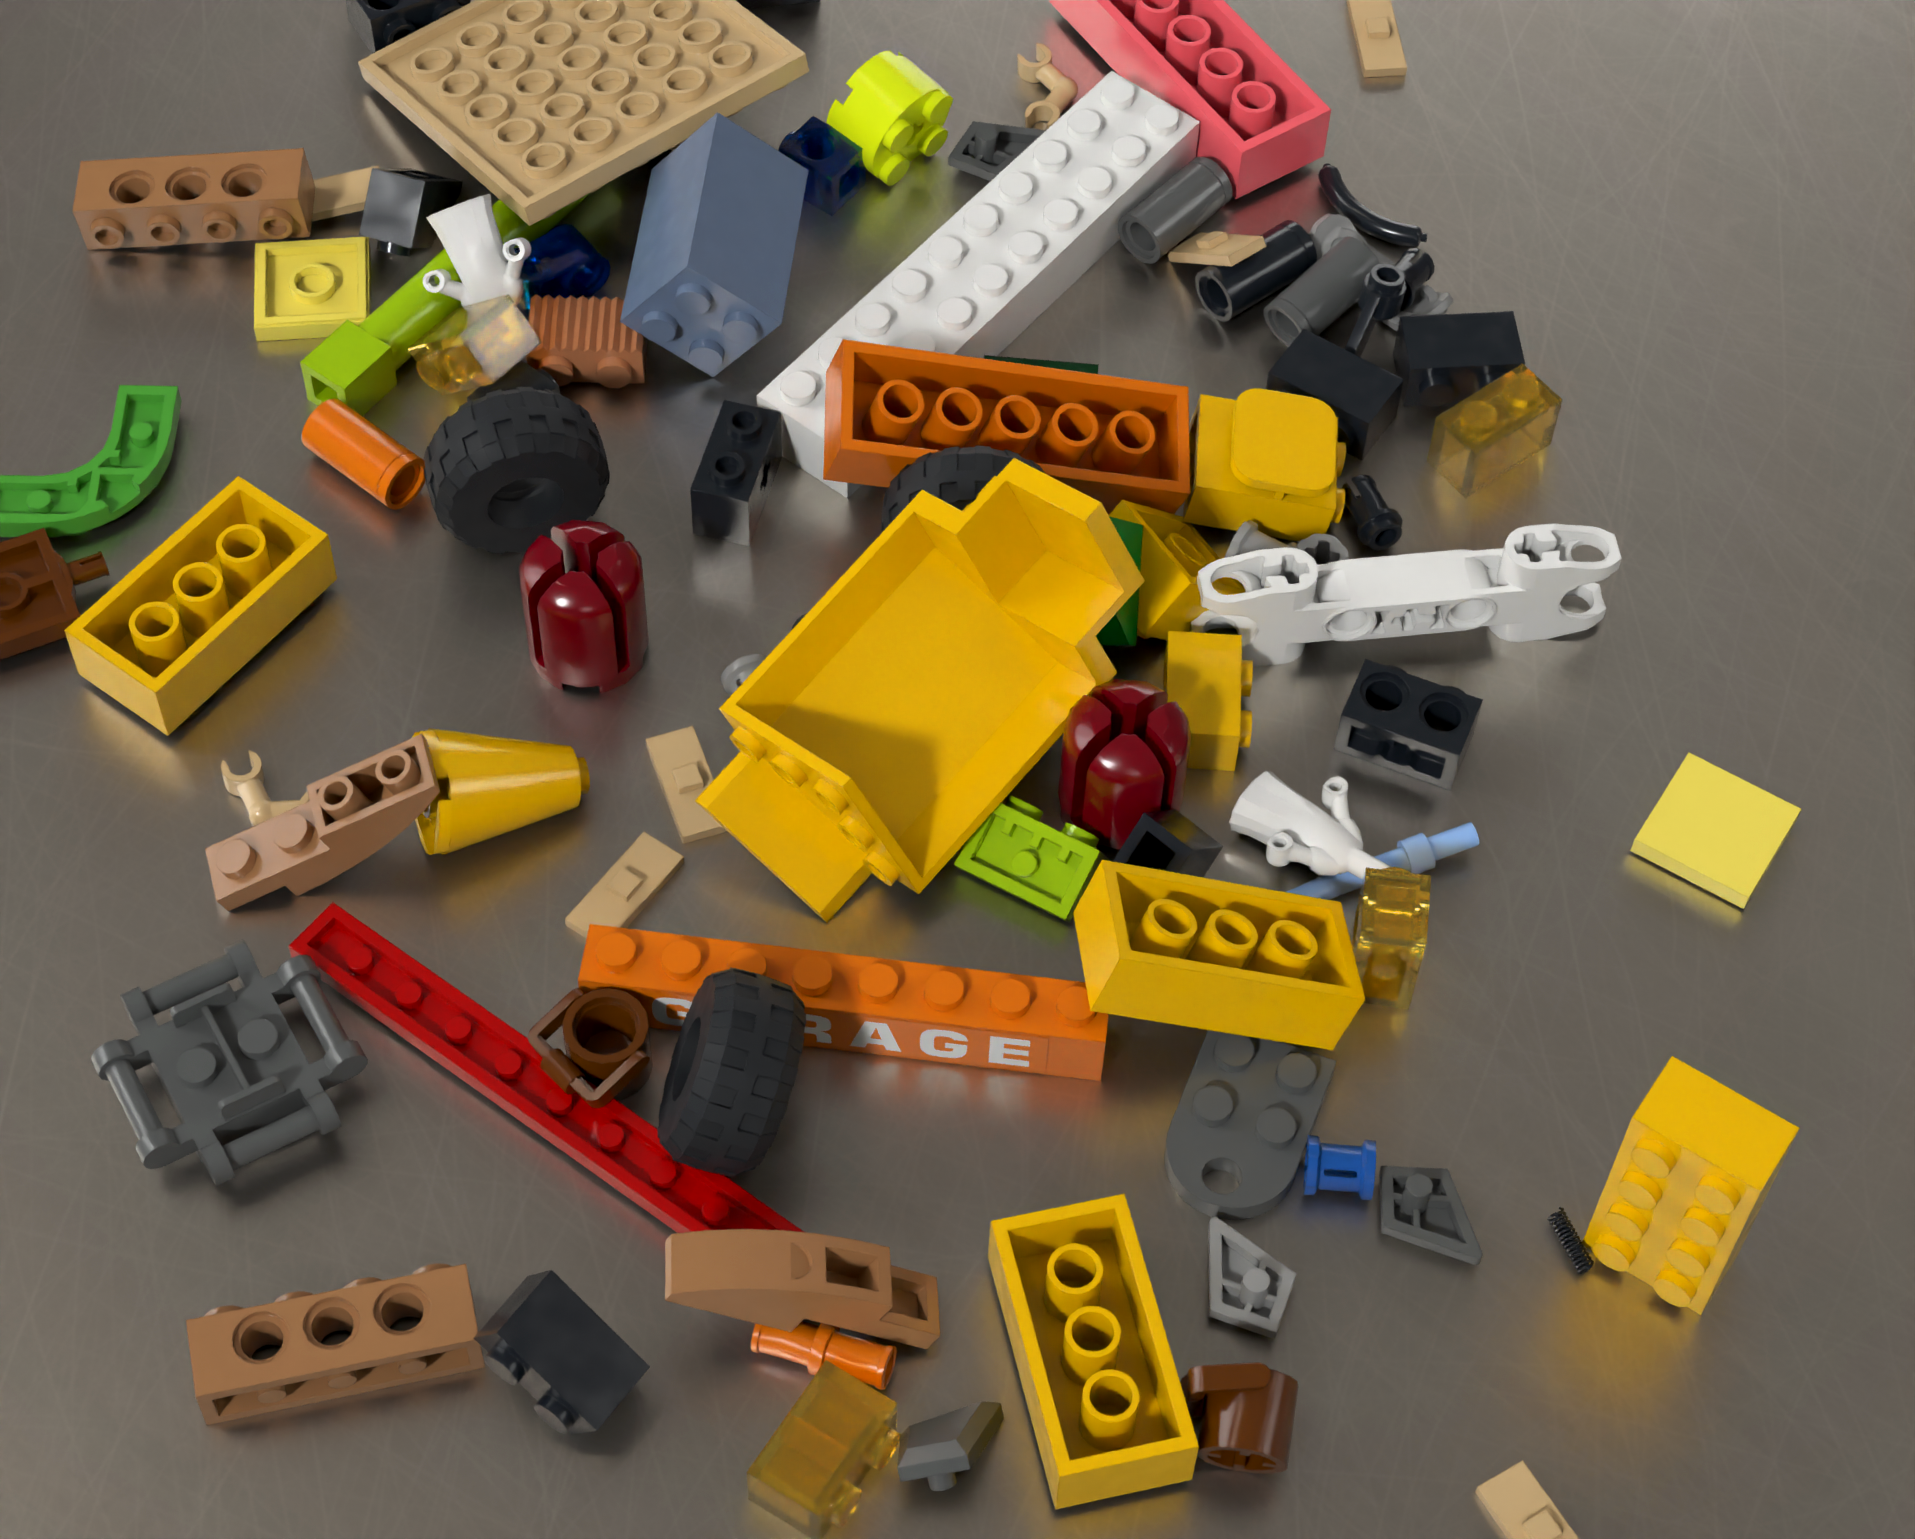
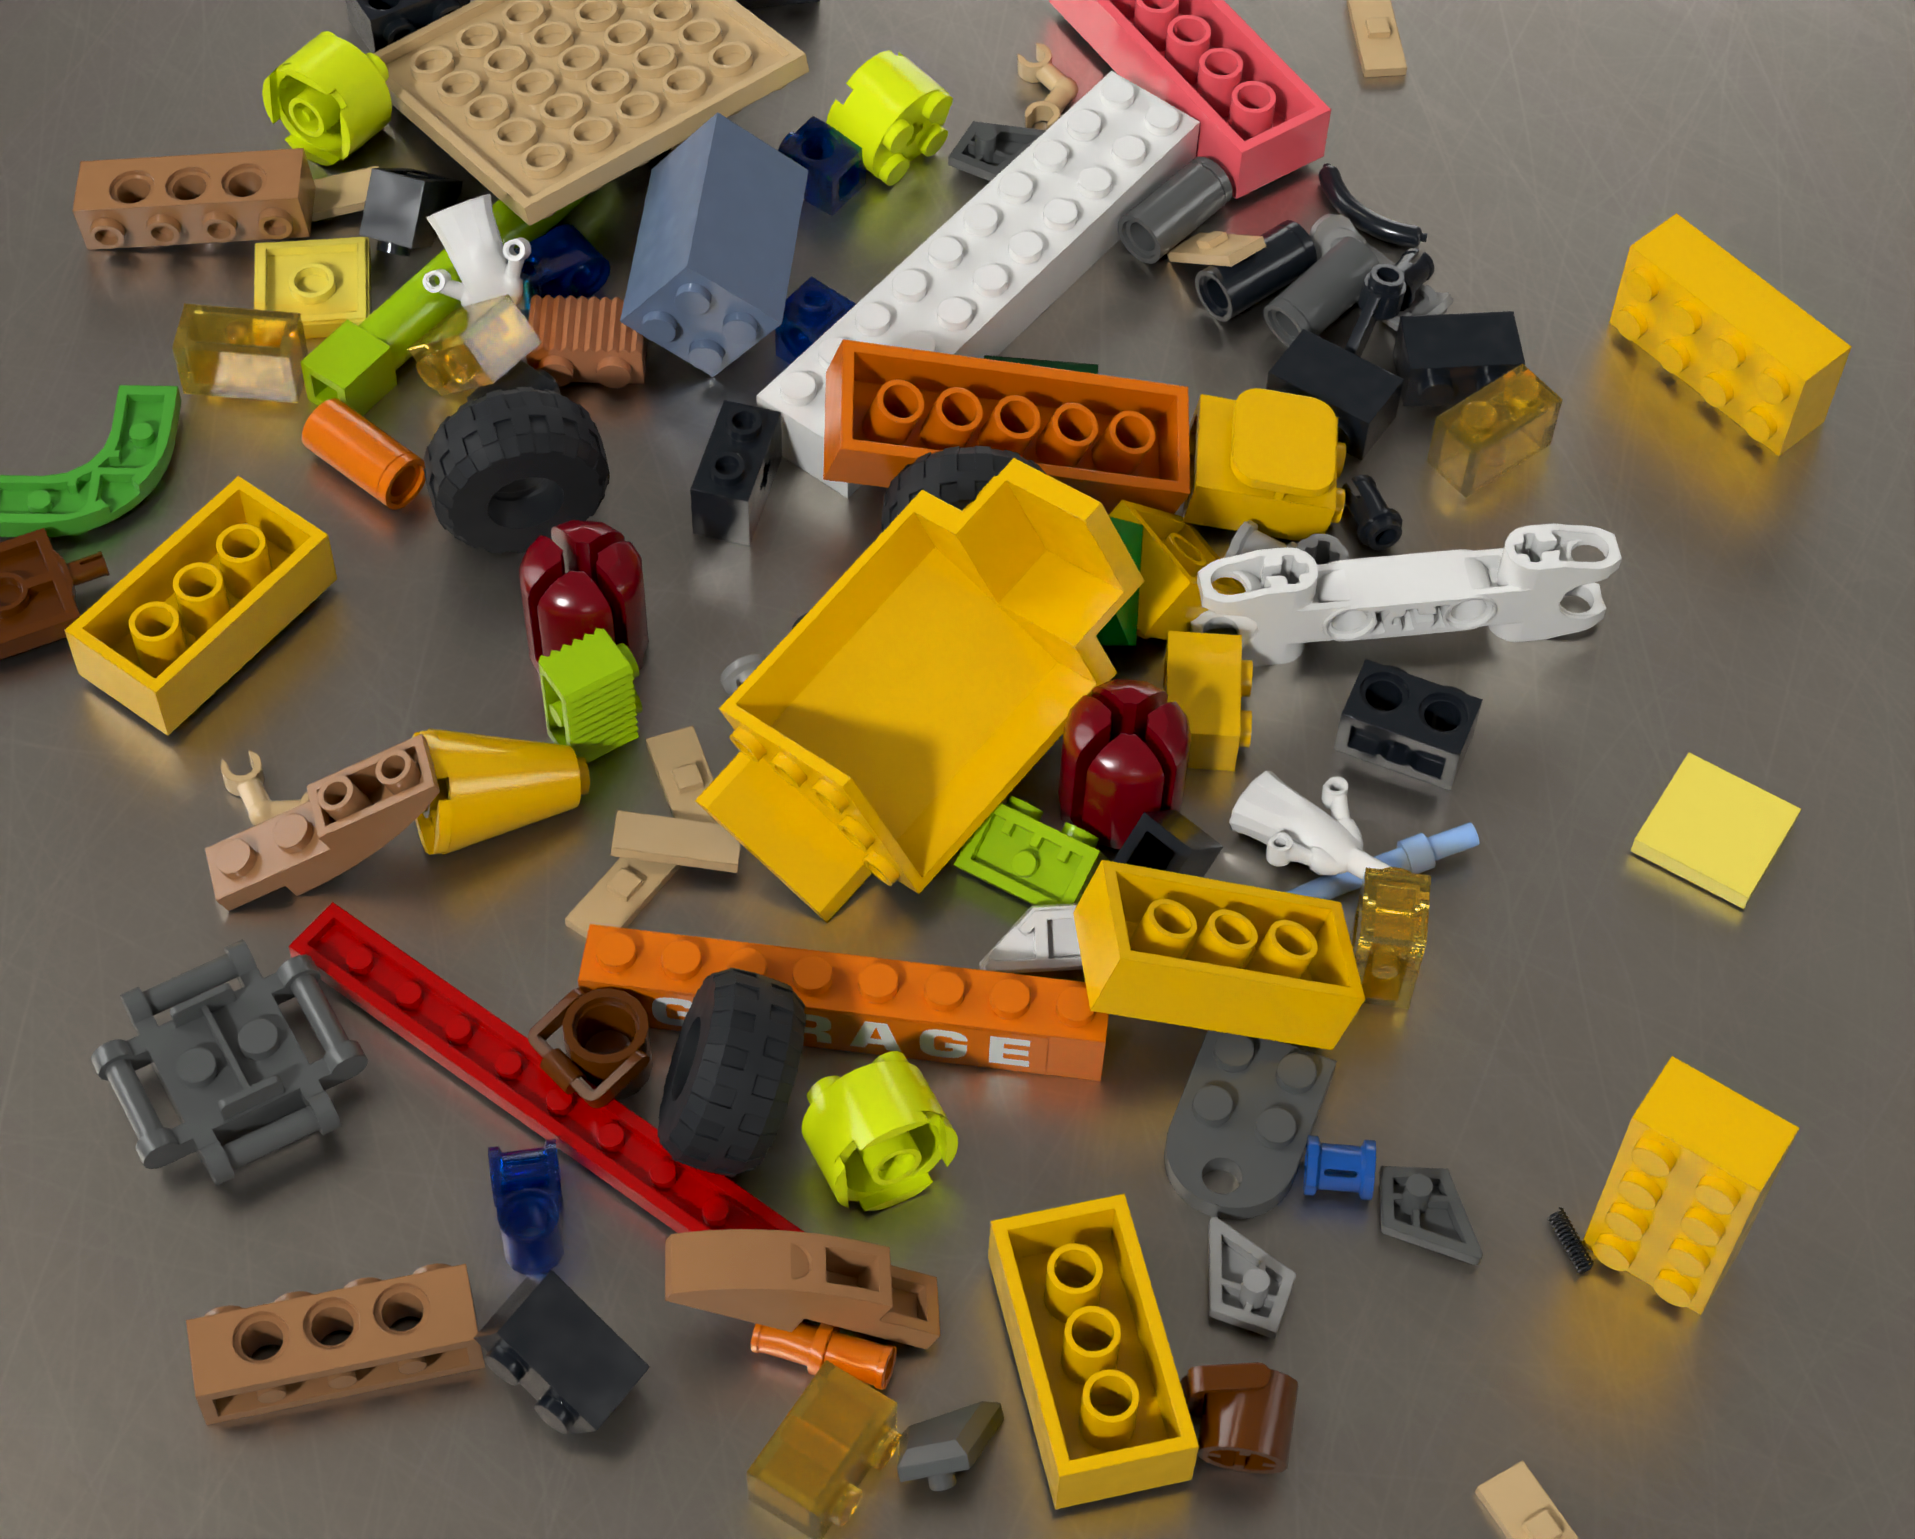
none -> clear yellow brick [172,303,308,403]
none -> neon yellow brick [262,31,392,166]
none -> clear blue piece [488,1139,565,1275]
none -> lime brick [538,628,643,763]
none -> tan piece [610,810,741,873]
none -> clear blue brick [775,276,856,364]
none -> neon yellow brick [802,1051,958,1211]
none -> white tile [979,903,1083,973]
none -> yellow brick [1609,213,1852,456]

